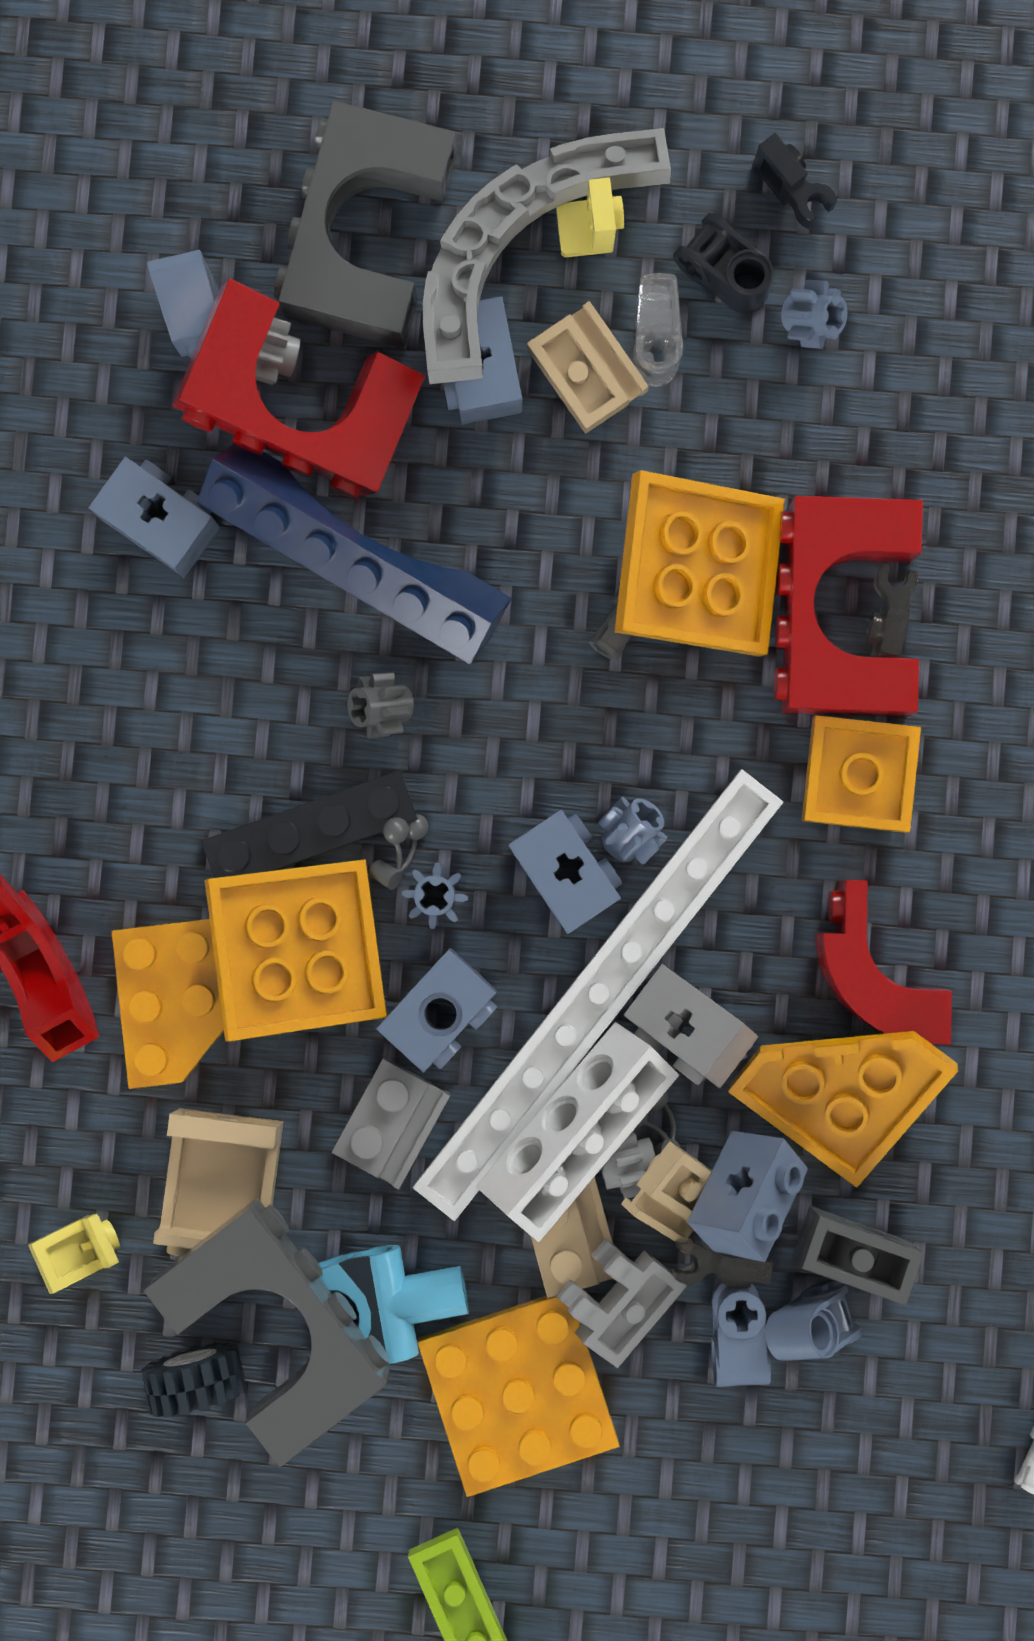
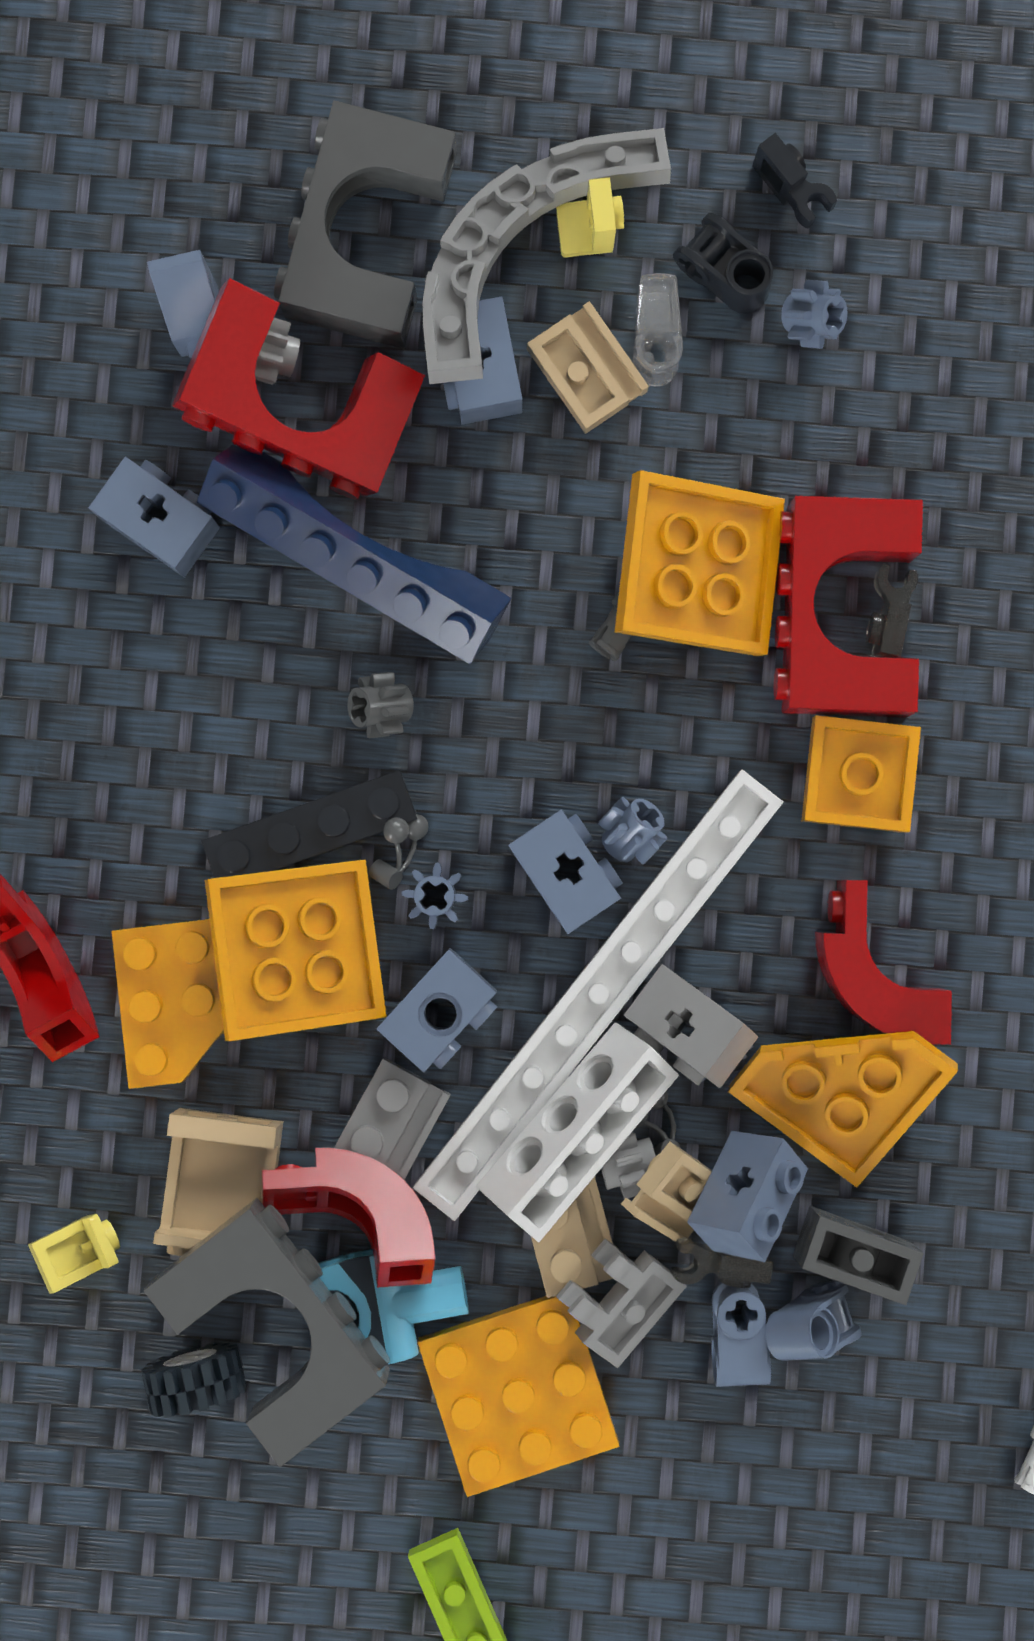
none -> arch [262,1148,435,1288]

